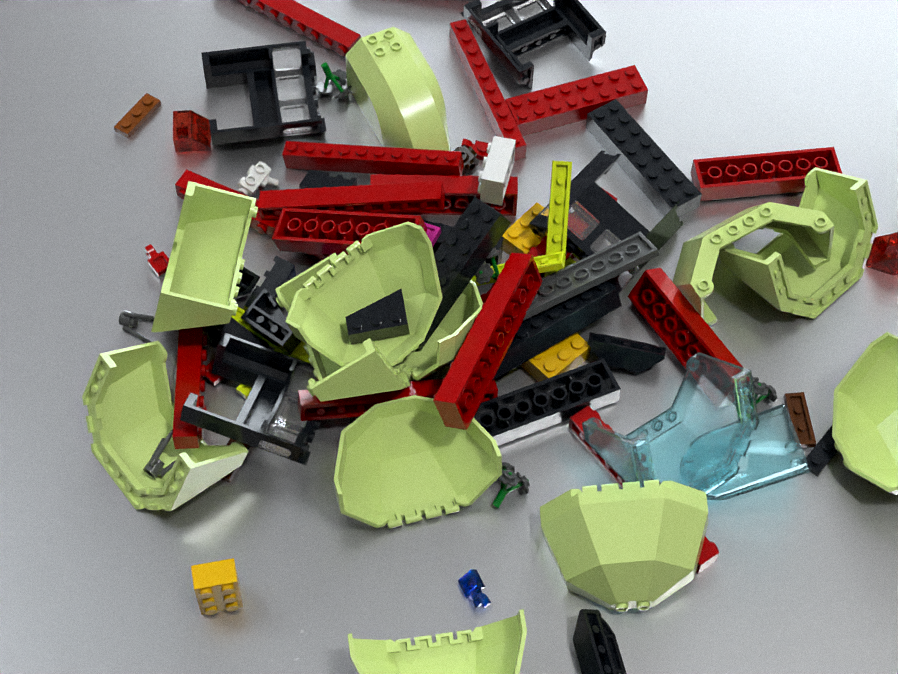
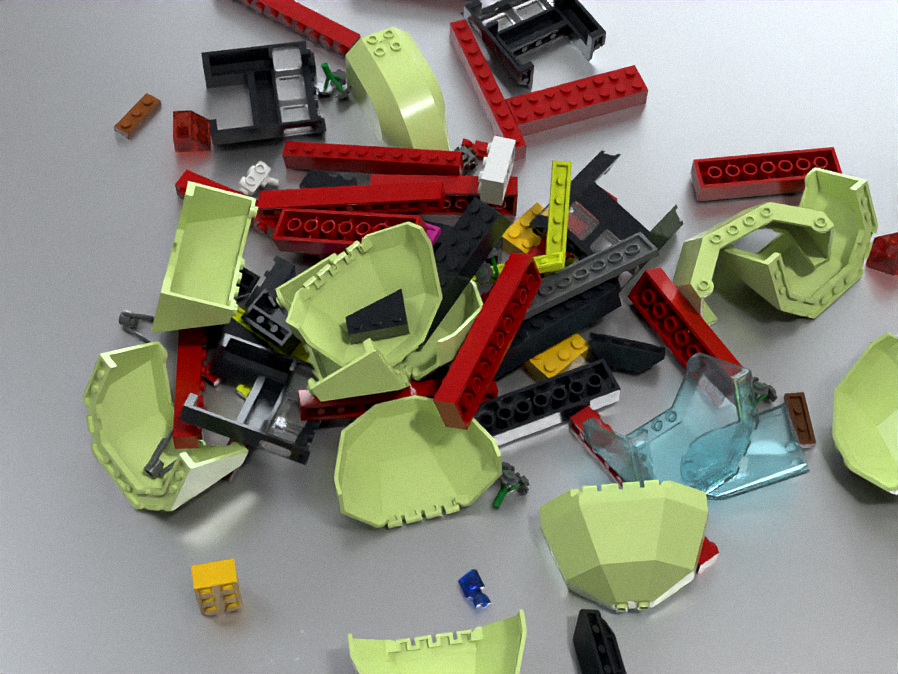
red plate [144,244,169,277] -> none
black brick [586,99,702,218] -> none
black plate [801,426,838,477] -> none

